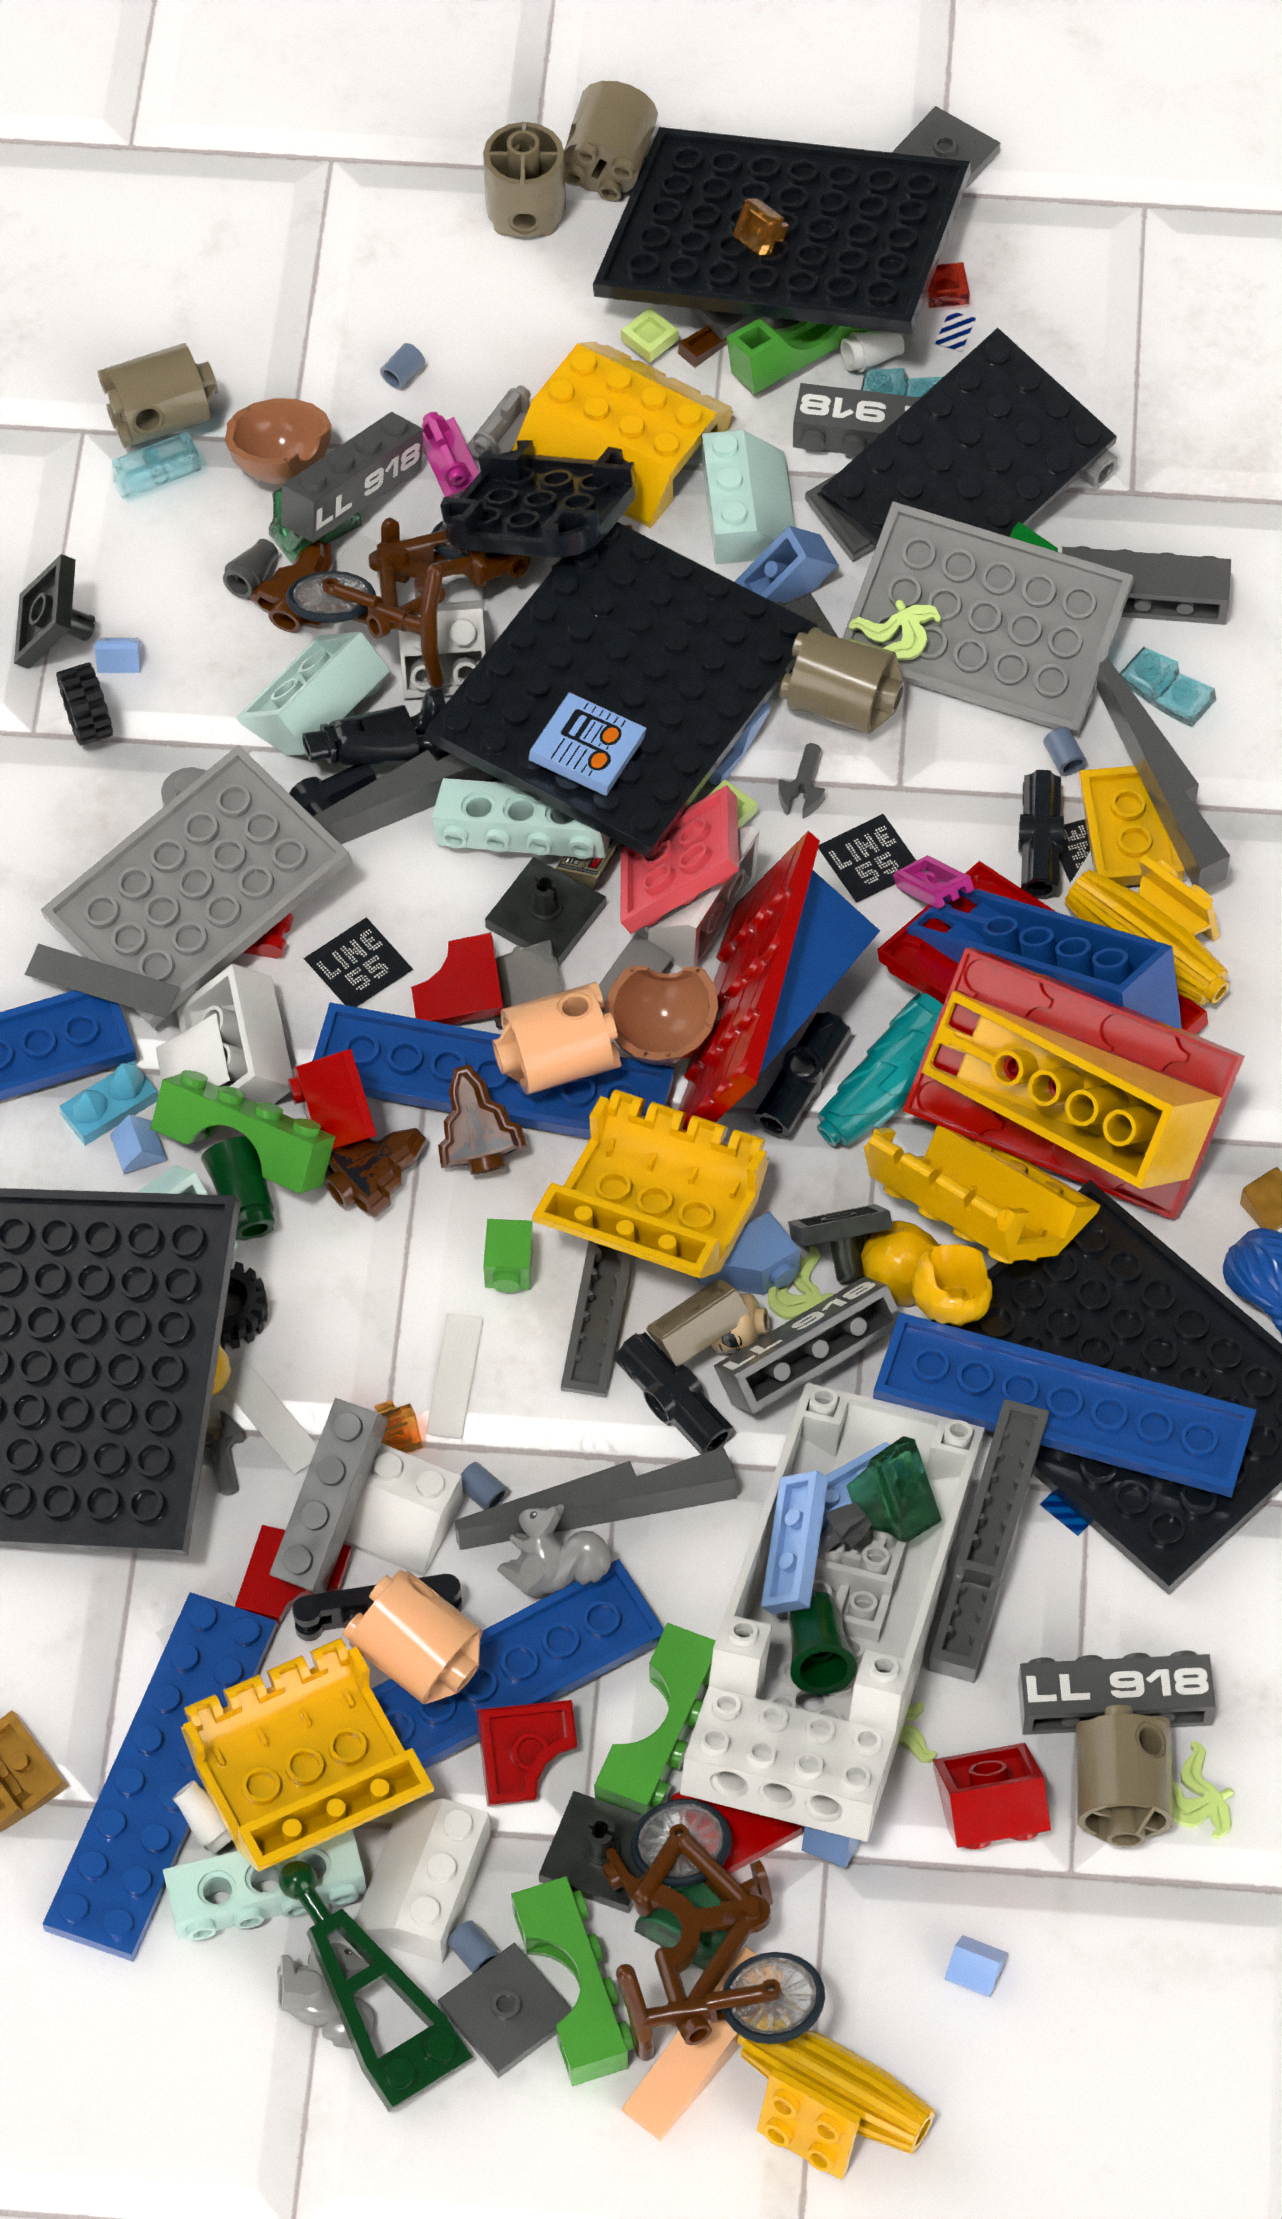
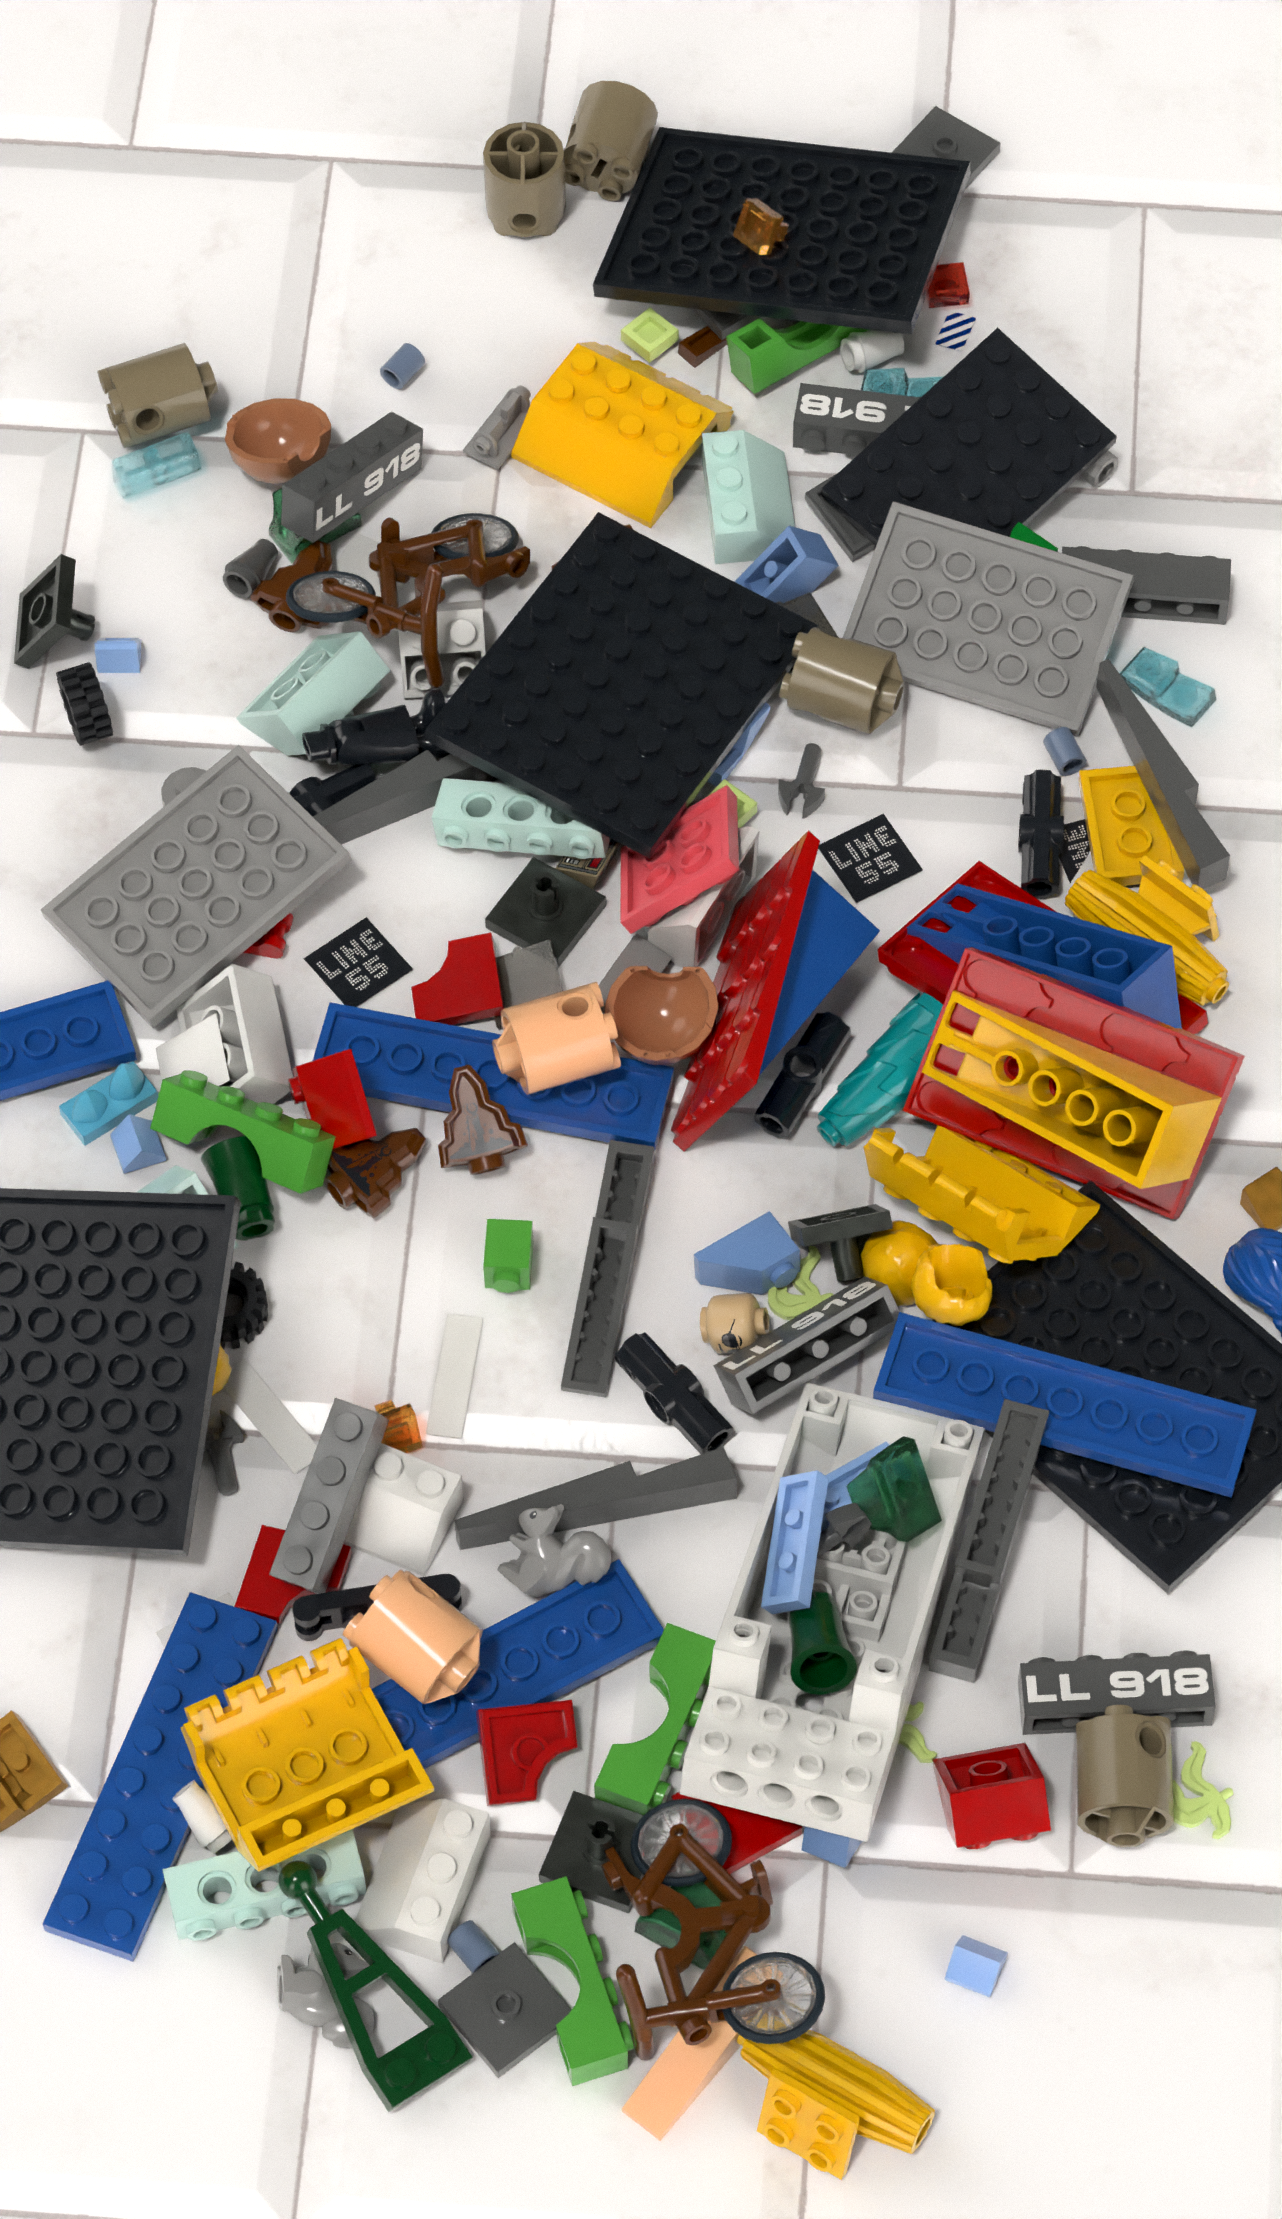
dark grey sticker [24,943,180,1019] -> none
dark pink hinge [422,412,480,497] -> none
black tile [440,440,638,558] -> none
sand blue hinge [460,1462,509,1510] -> none
light blue tile [528,692,646,796] -> none
yellow slope [532,1089,770,1279] -> none
dark tan slope [646,1278,750,1366] -> none
yellowish green piece [849,600,941,661] -> none
dark pink tile [893,855,975,909] -> none
clear blue sticker [1039,1492,1089,1536] -> none

